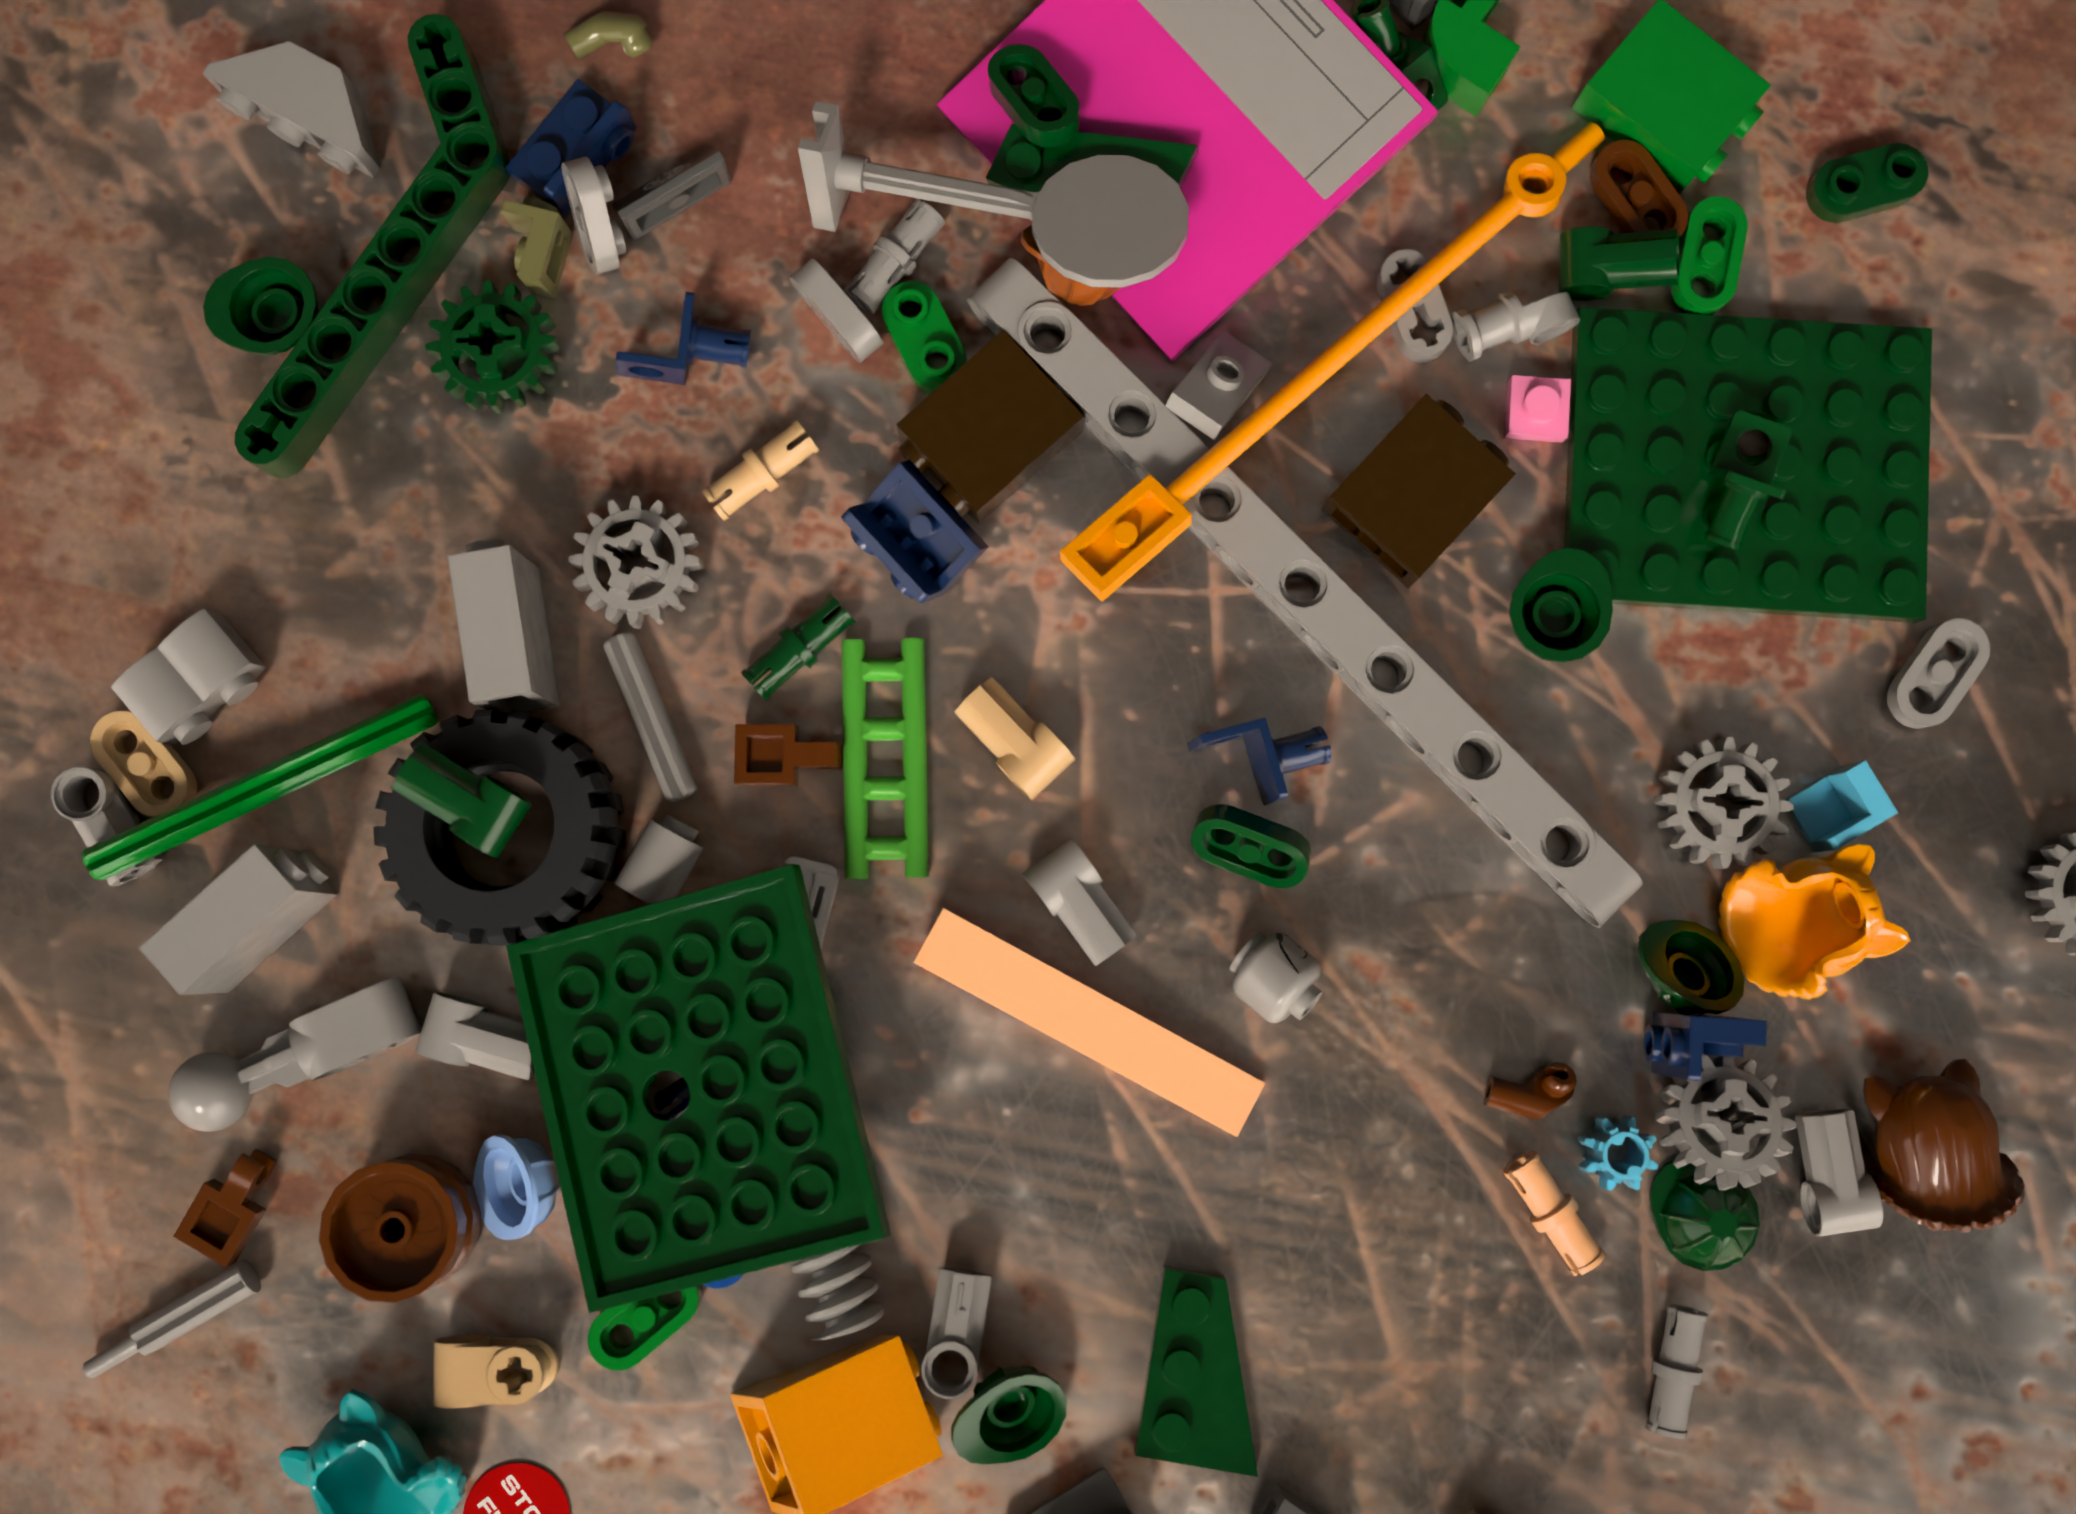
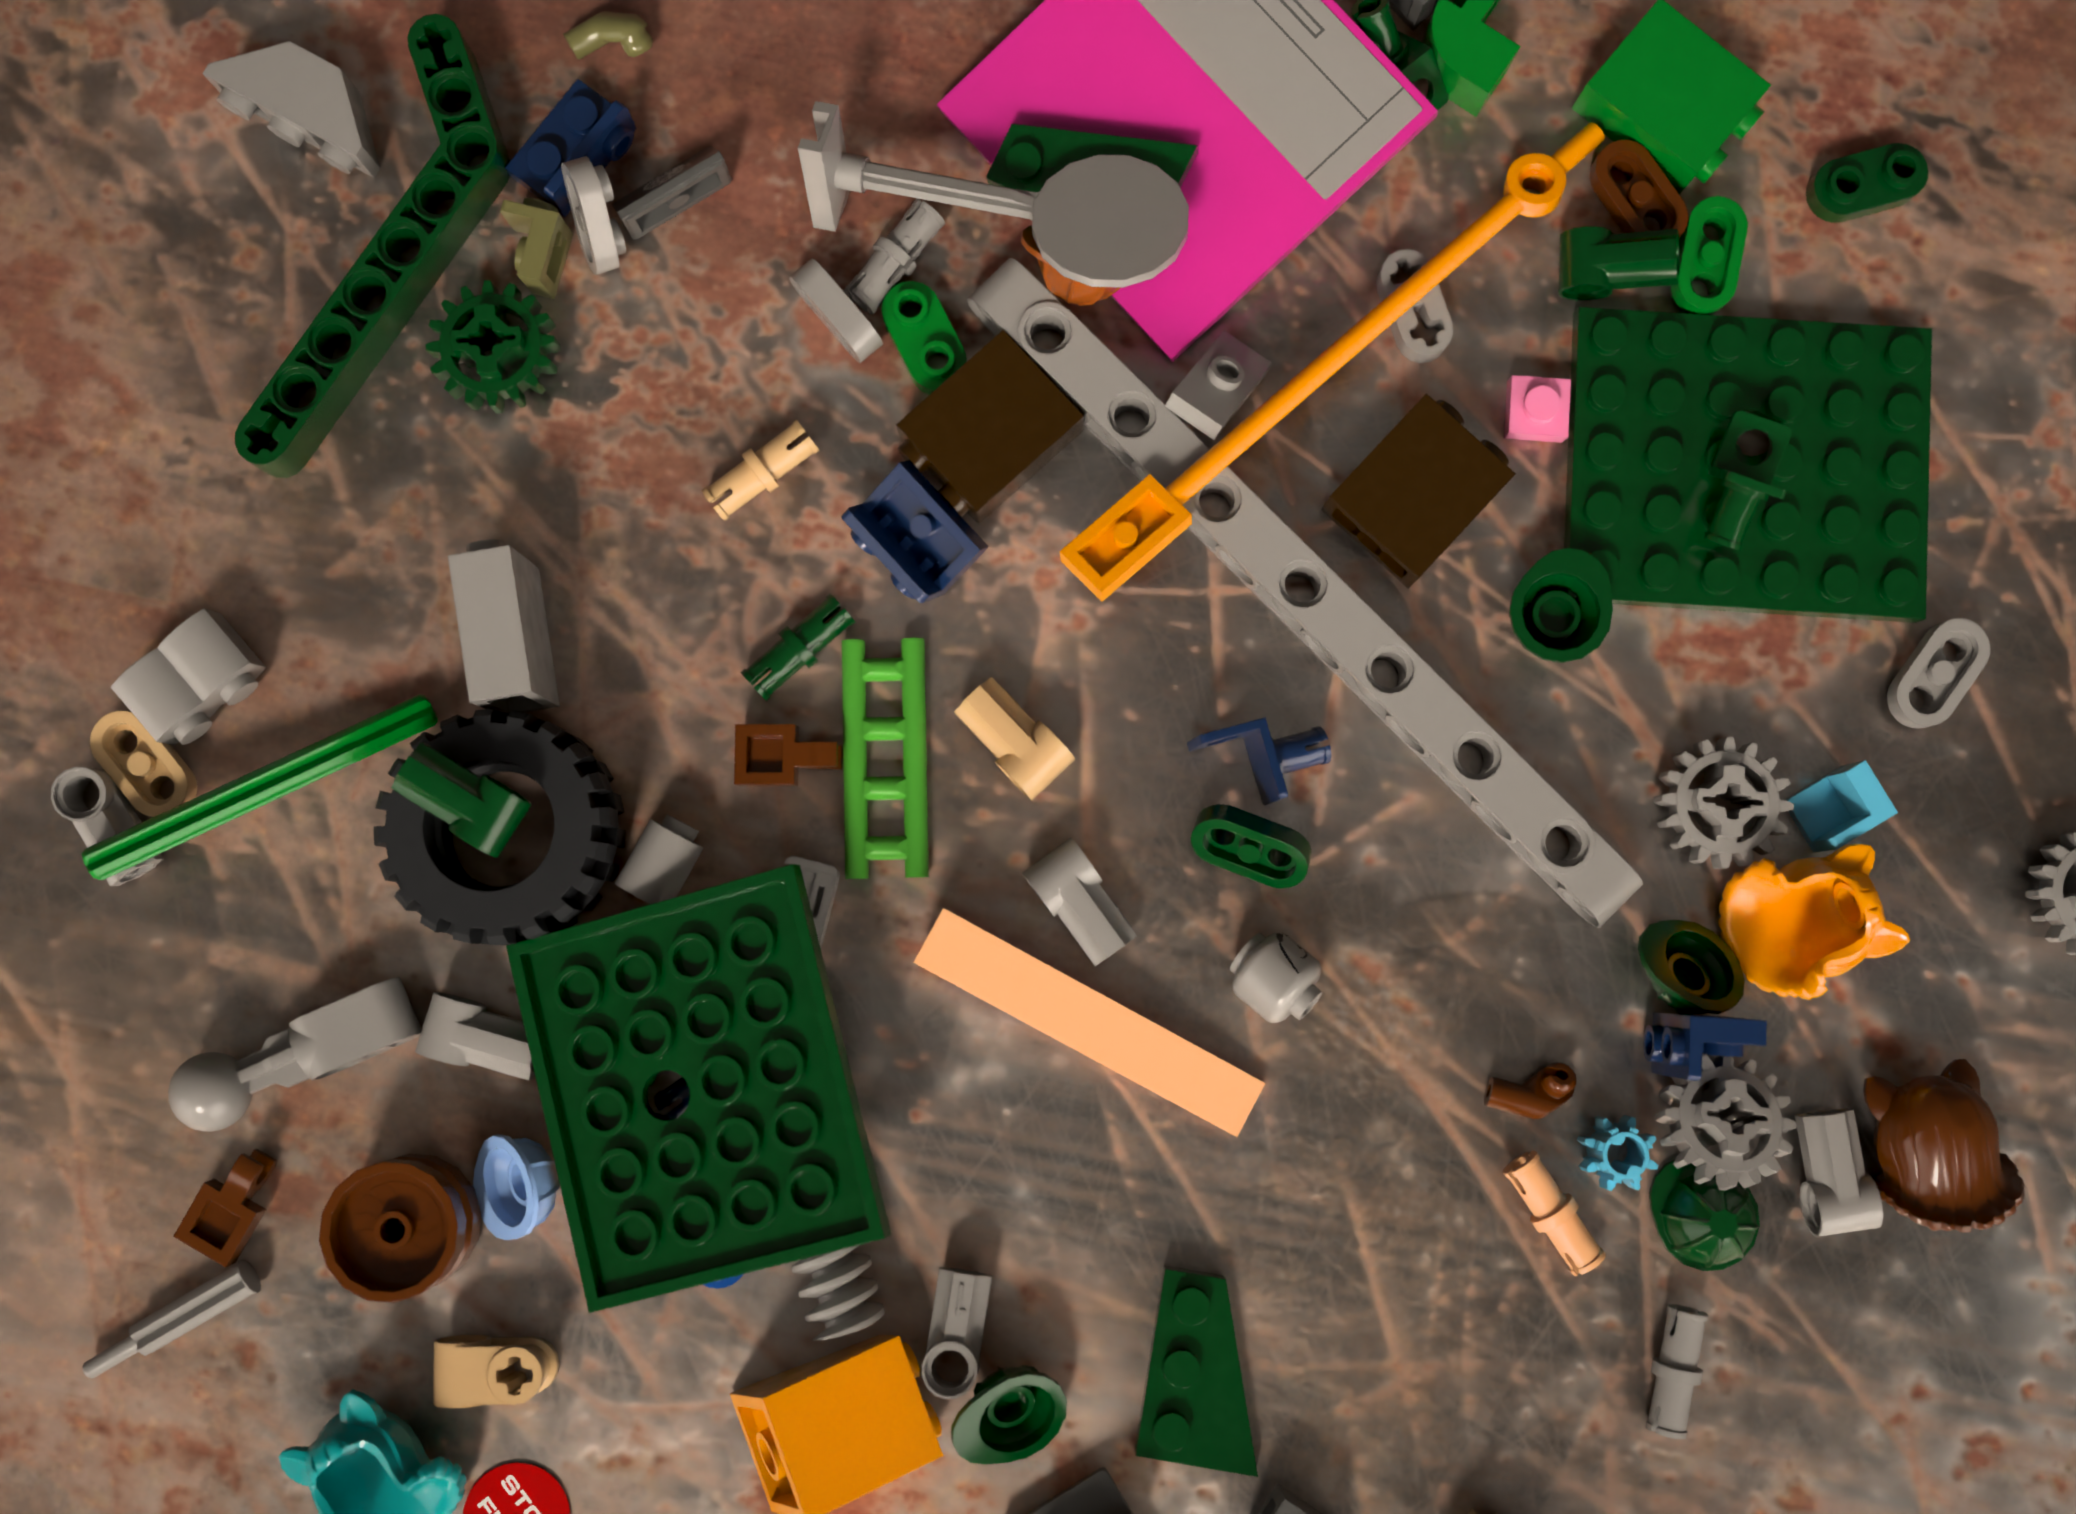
light grey brick [139,844,338,995] -> none
dark green piece [203,256,319,356] -> none
light grey gear [569,496,703,629] -> none
green plate [588,1285,702,1371] -> none
light grey axle [604,632,698,802] -> none
dark blue bracket [616,292,751,385] -> none
dark green plate [988,44,1080,147] -> none
light grey connector [1451,290,1580,362] -> none

